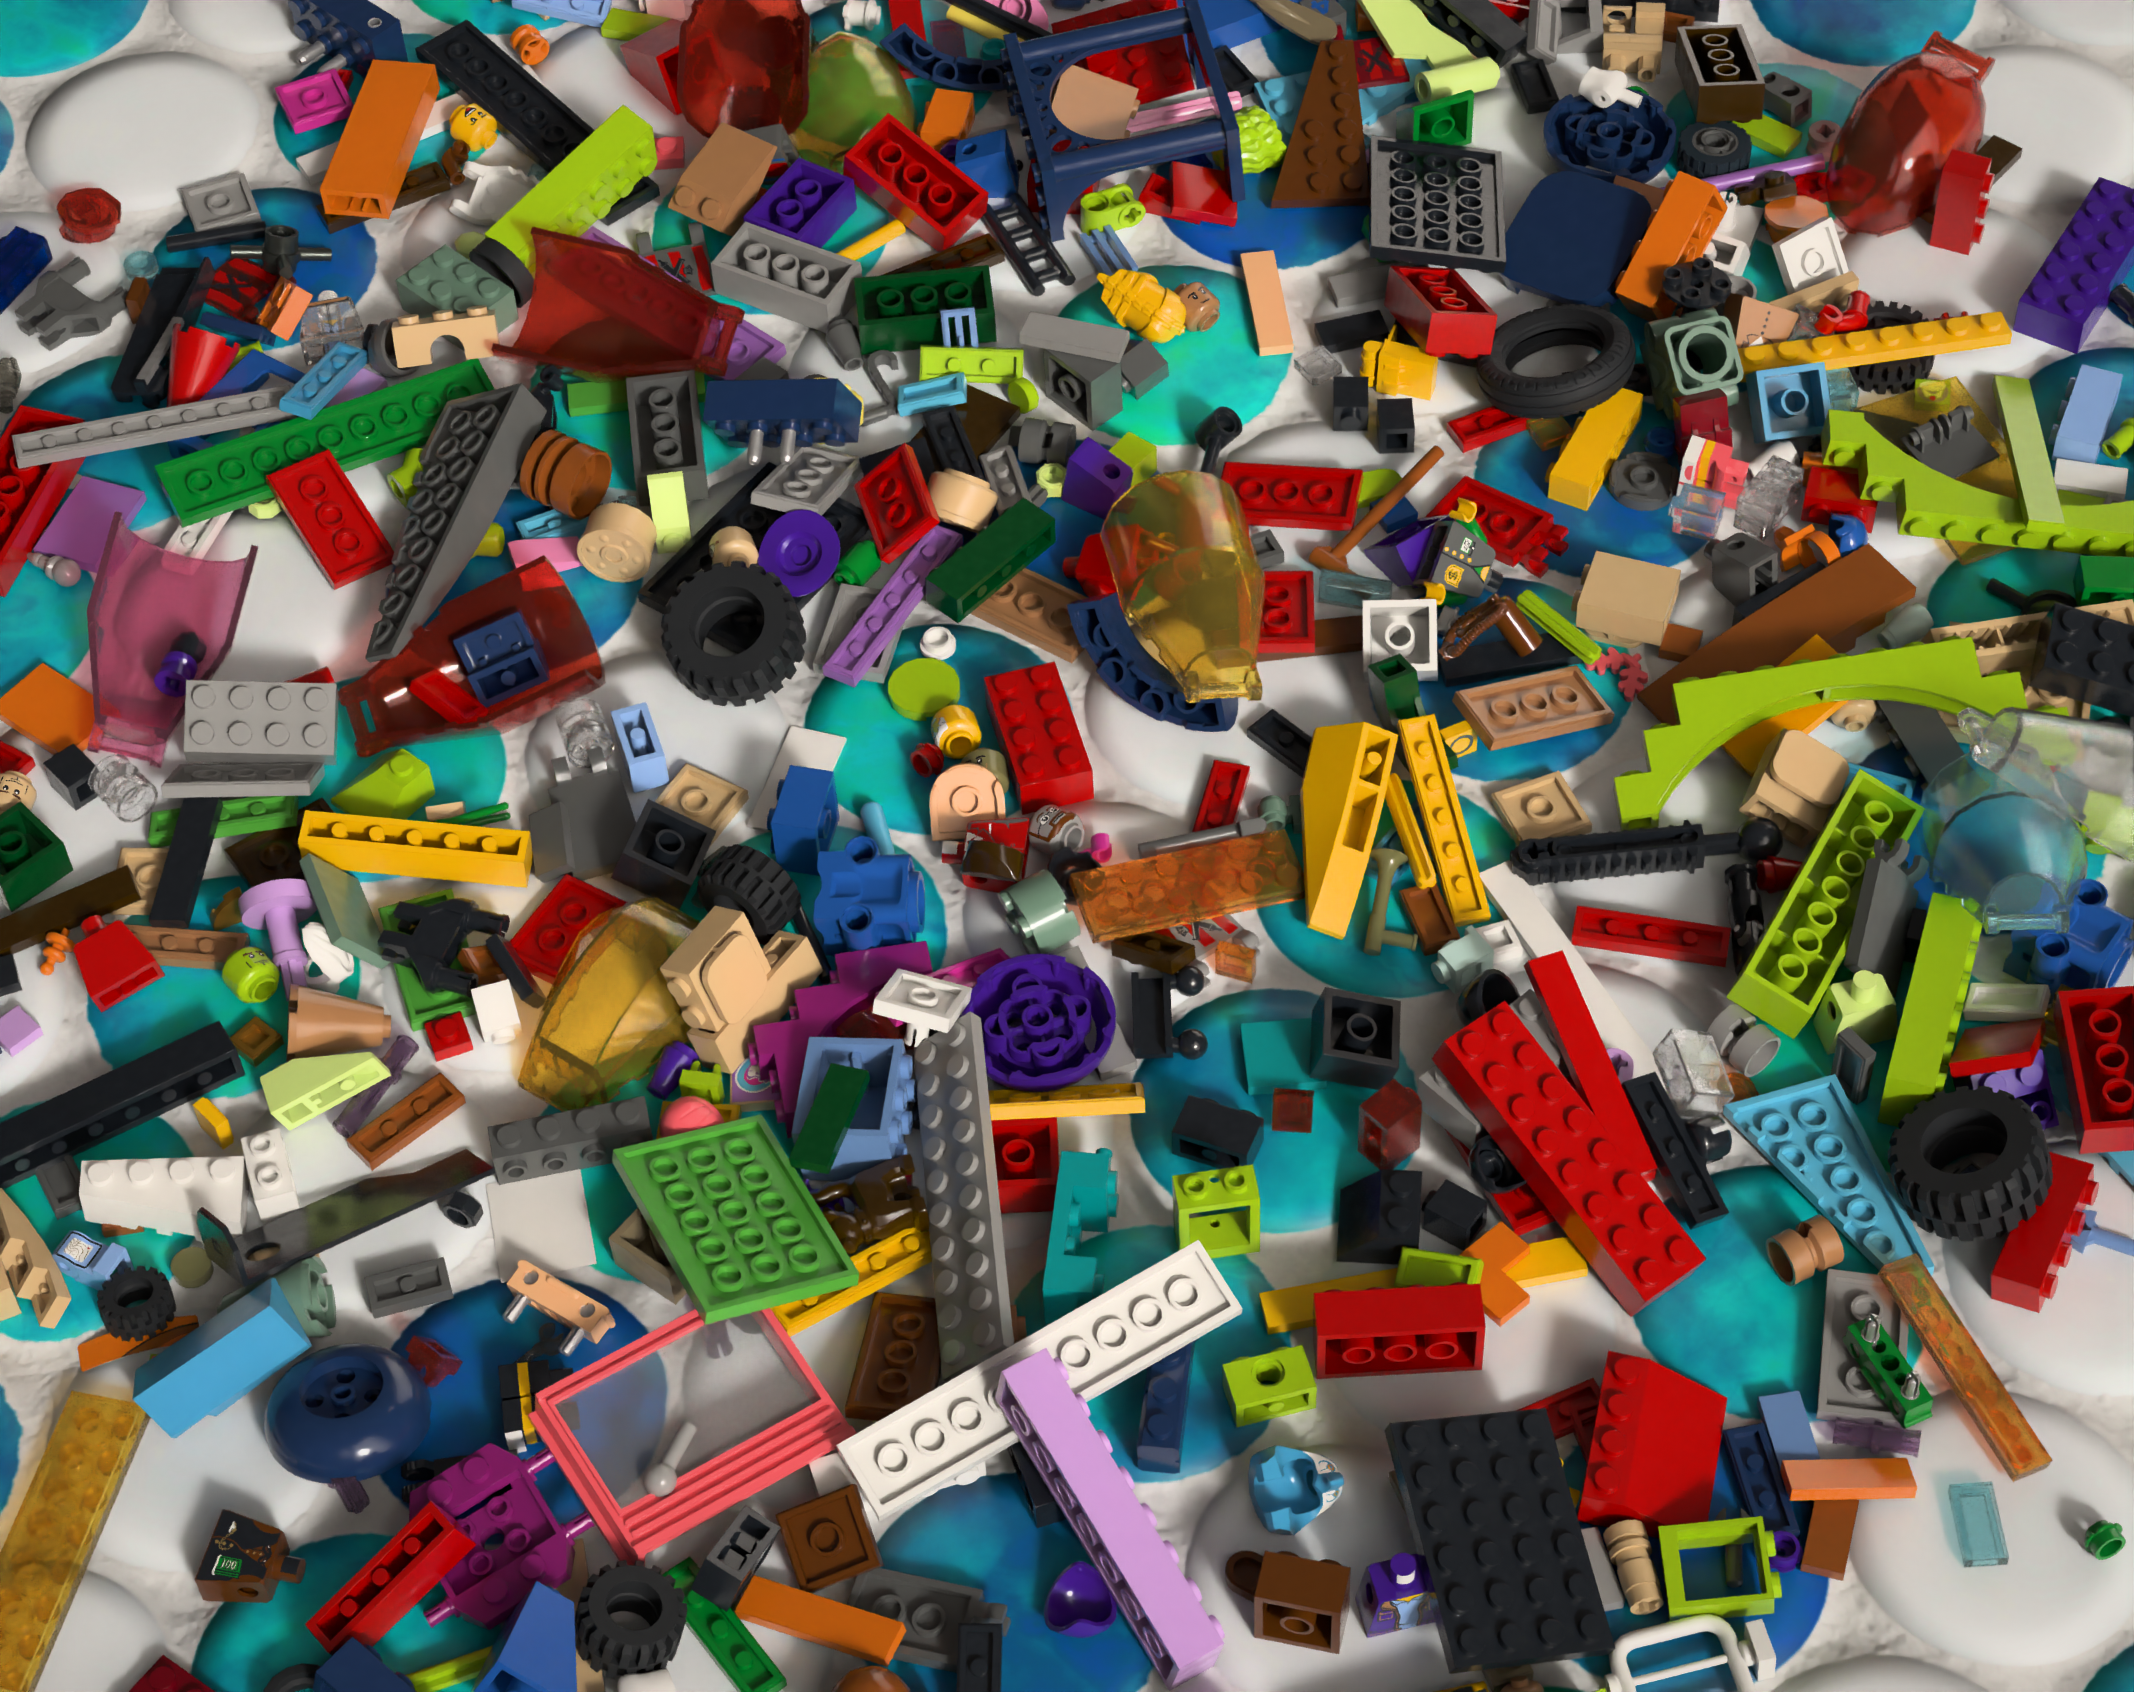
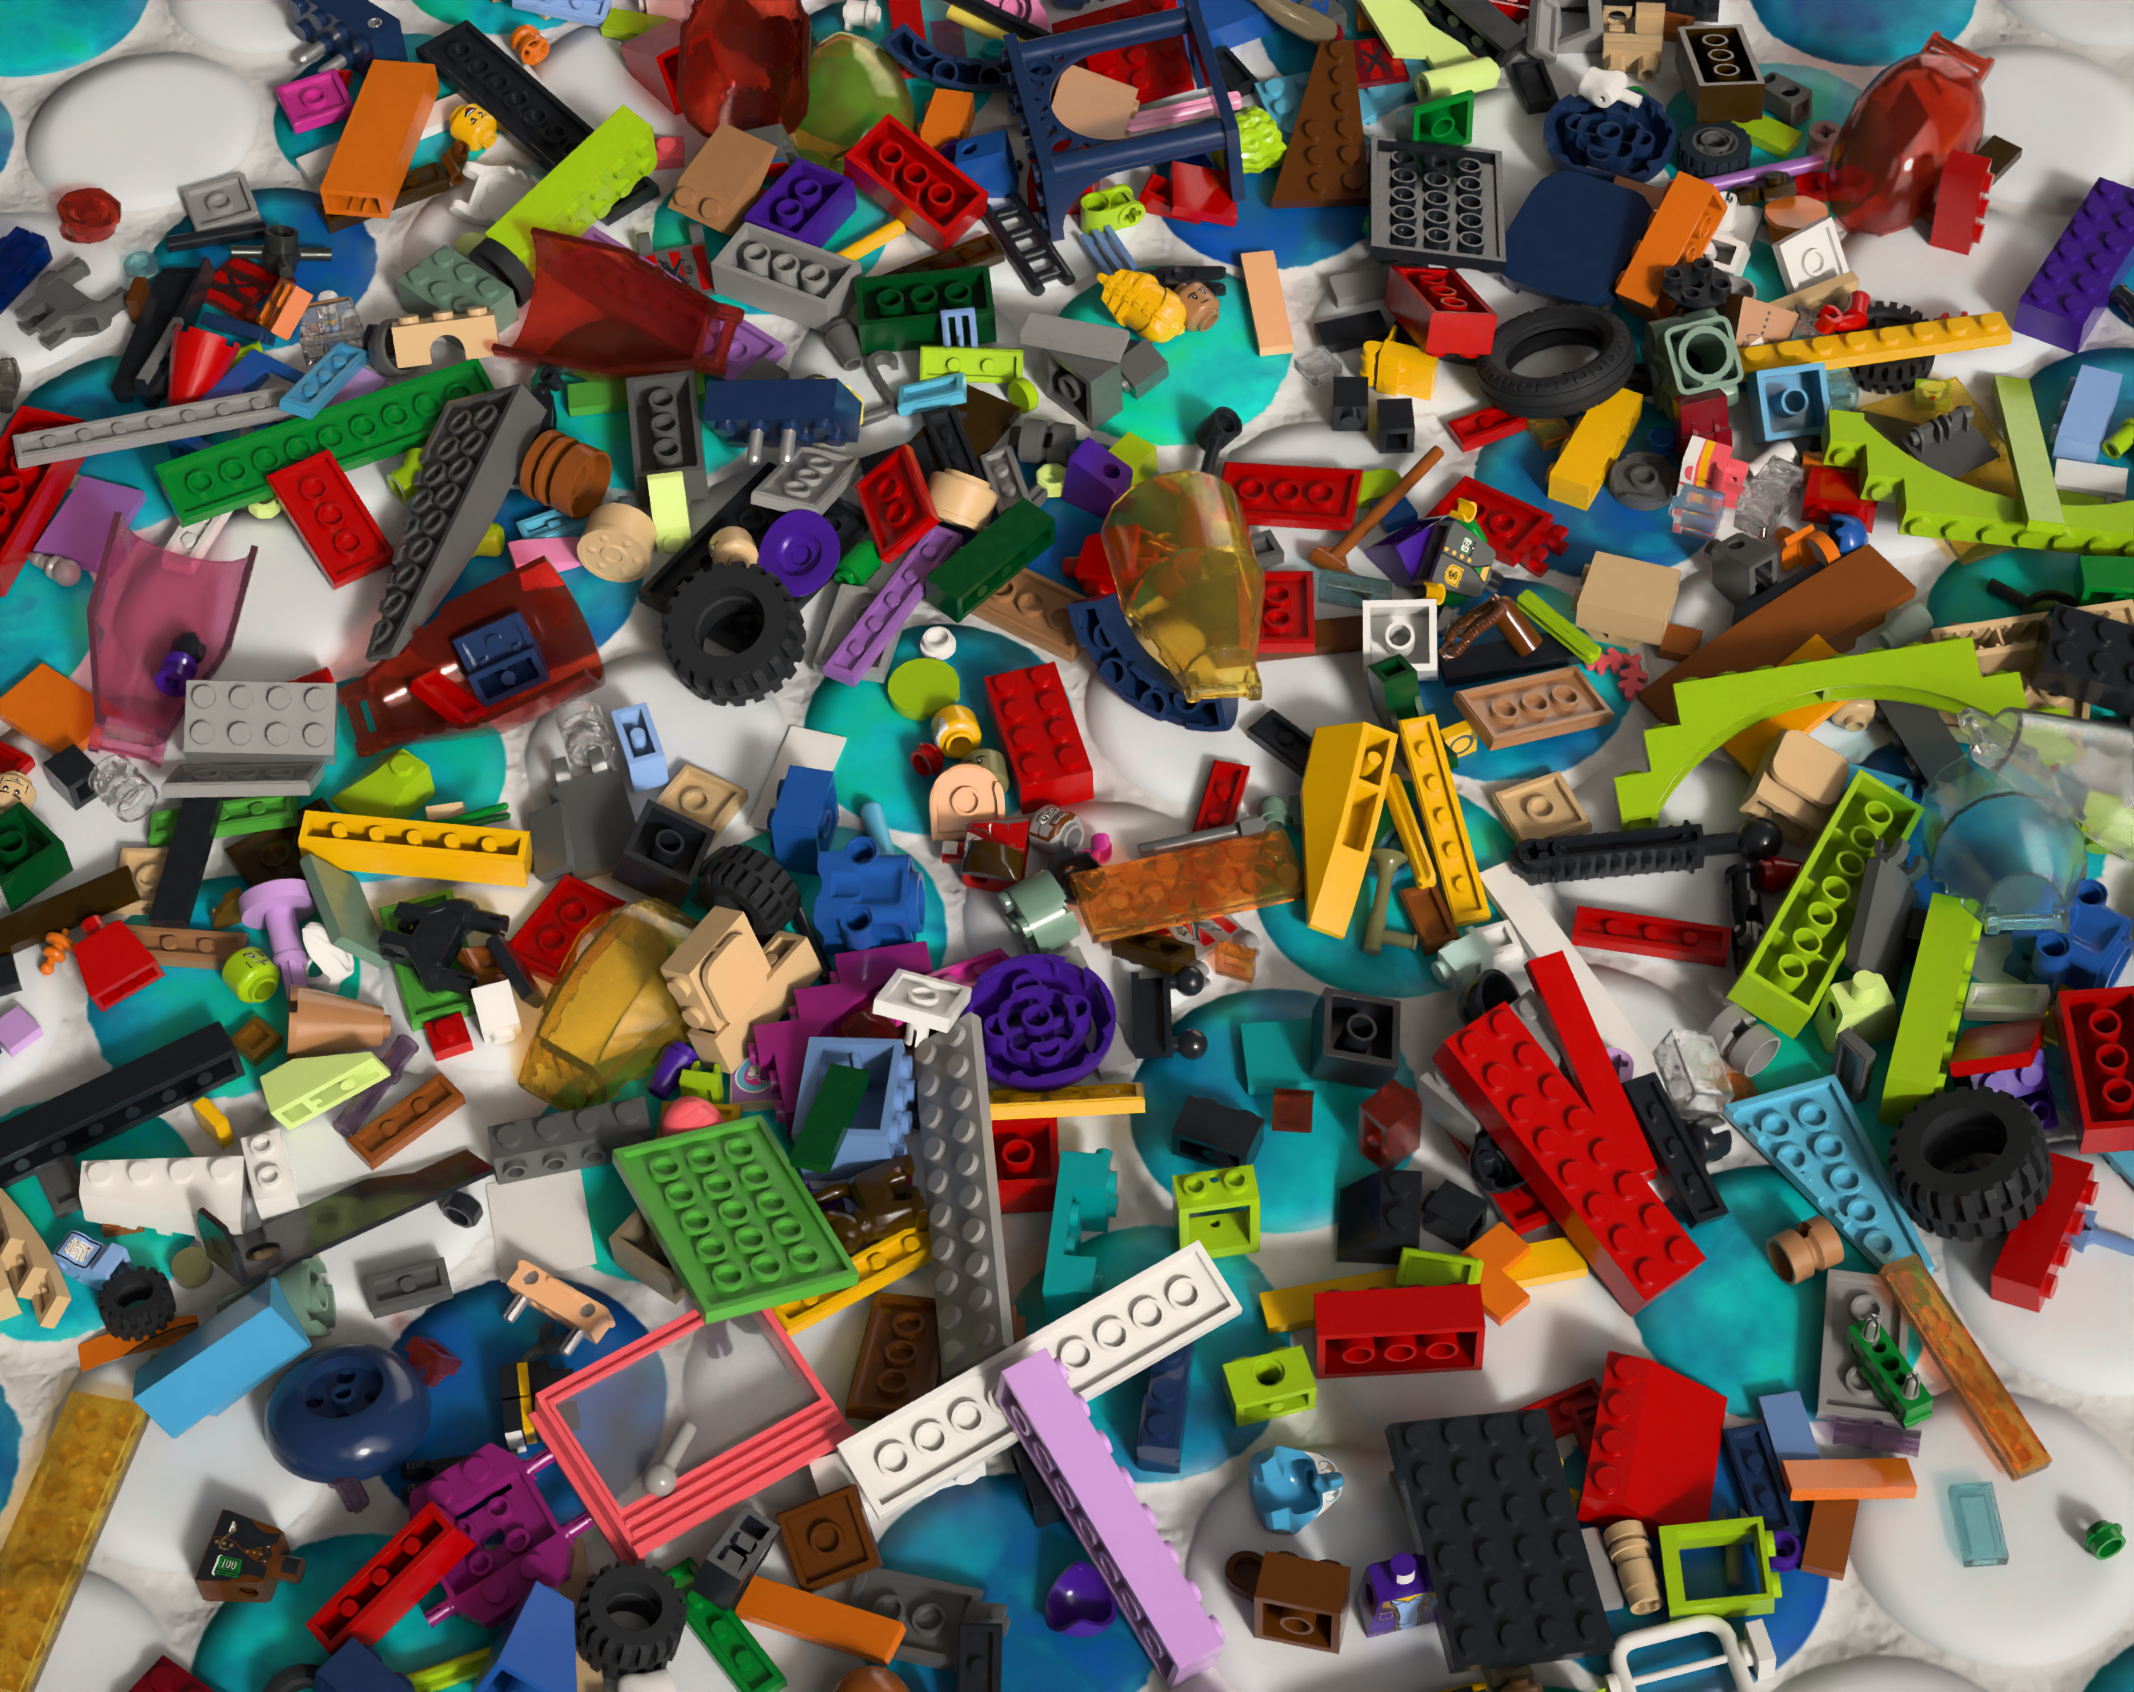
none -> black hinge [1140,266,1226,296]

